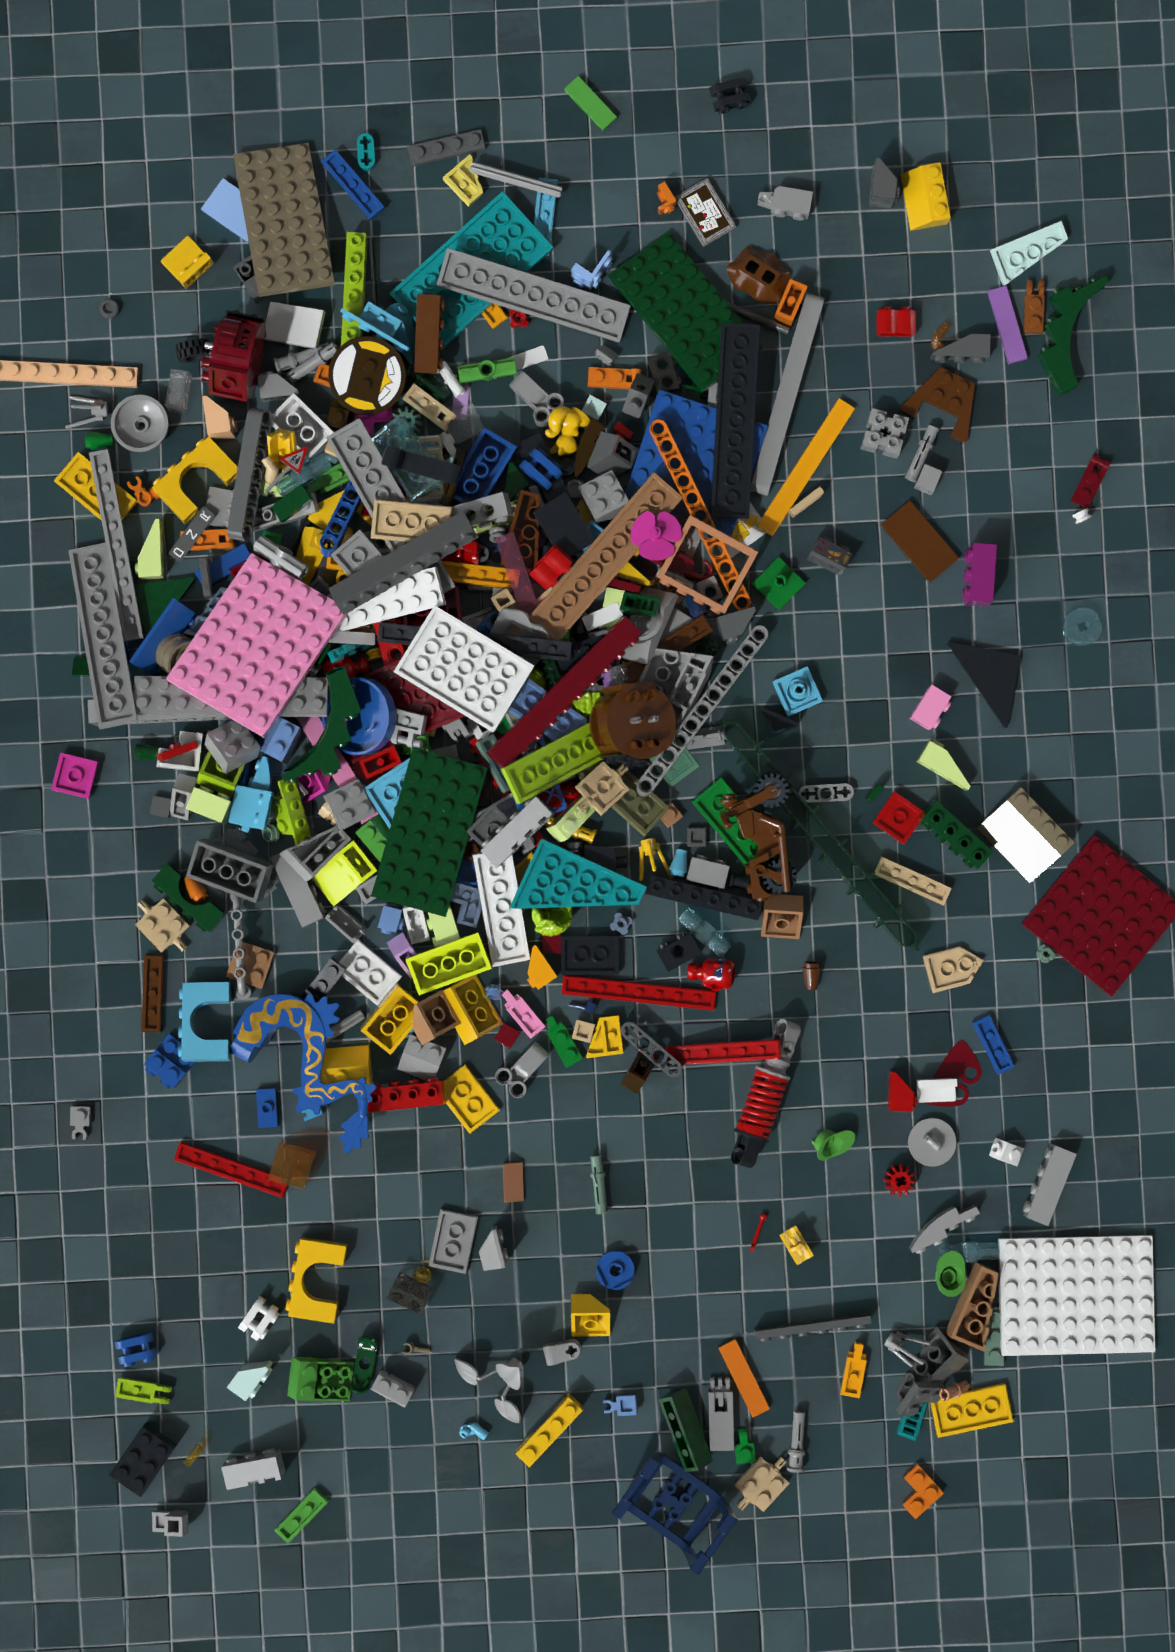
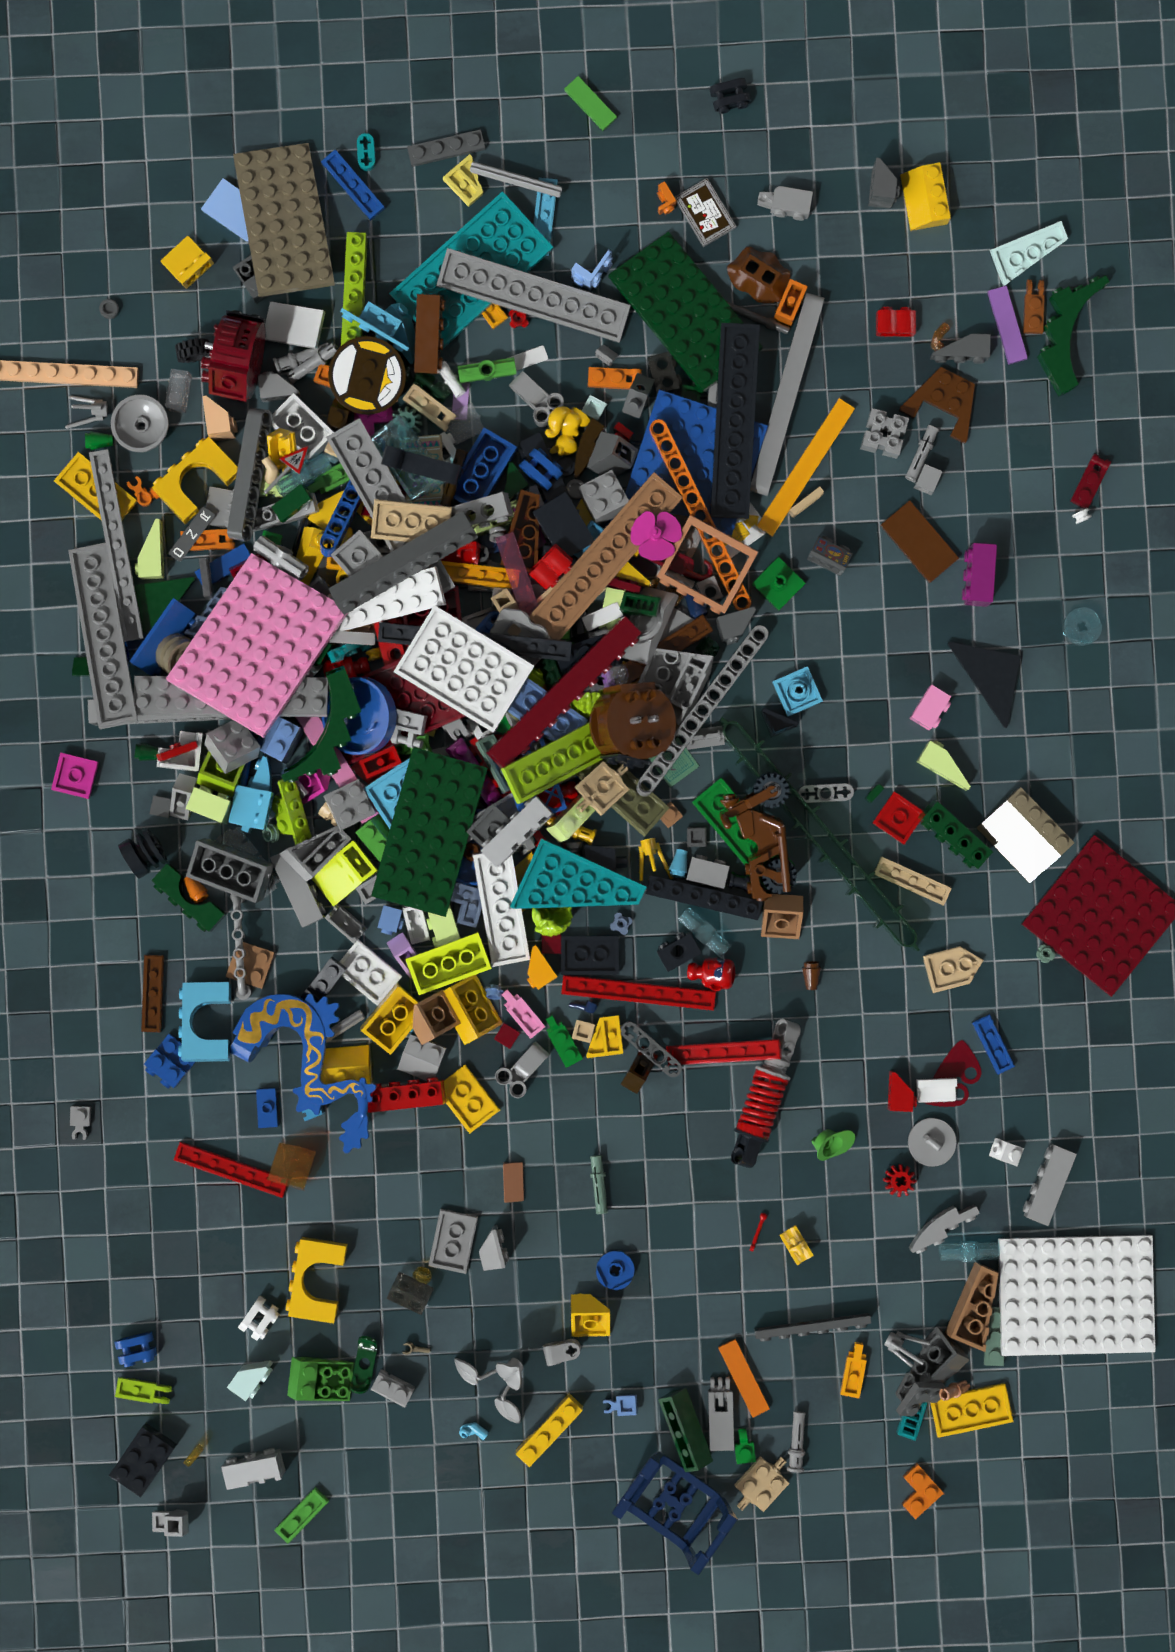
tan plate [135,898,190,953] -> none
bright green piece [935,1251,966,1297] -> none
none -> black wheel [118,828,168,879]
none -> magenta plate [445,738,503,809]

